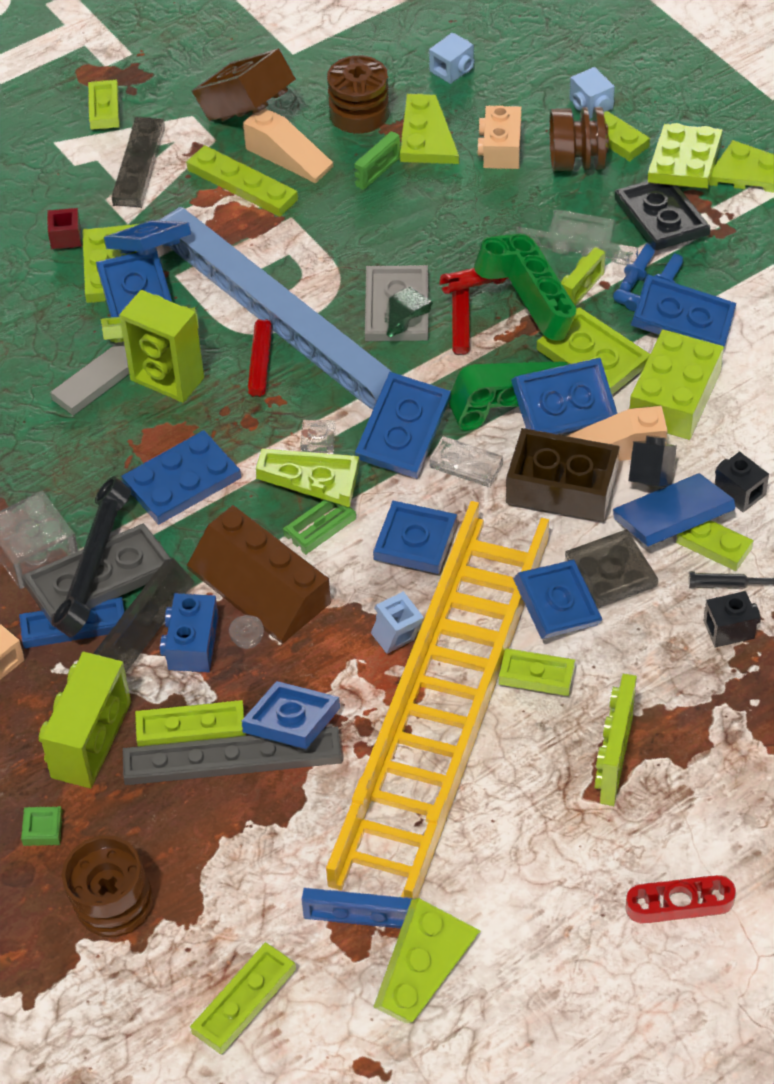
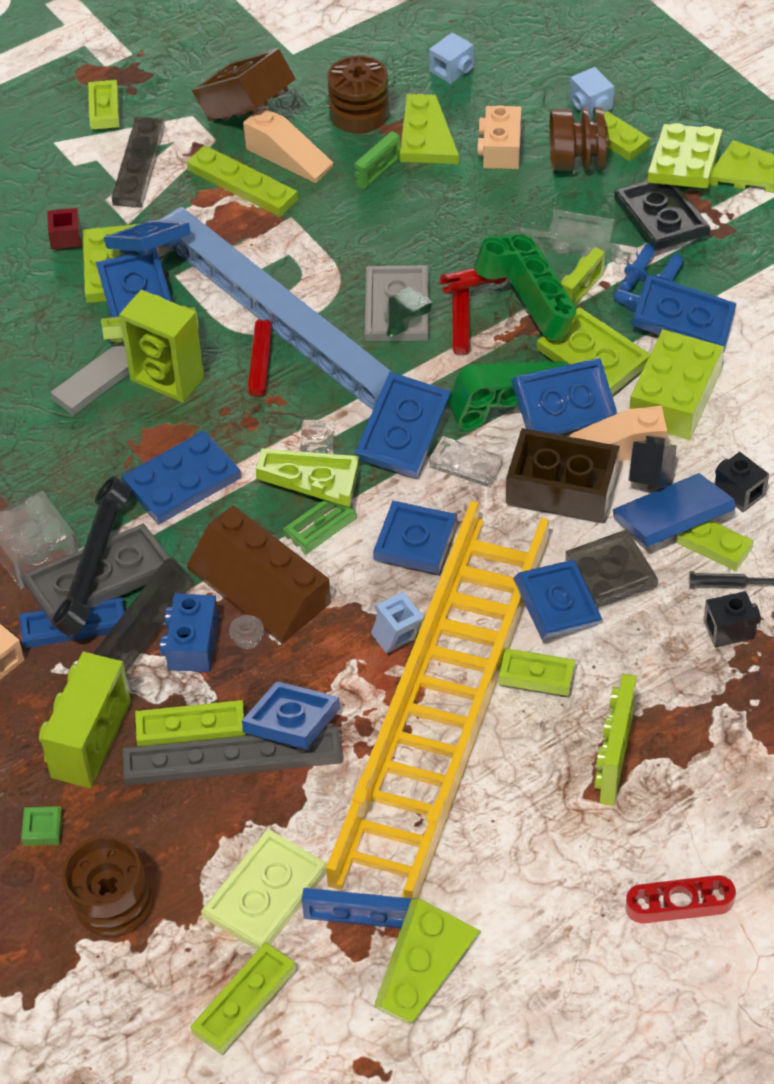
none -> yellowish green tile [201,829,328,951]

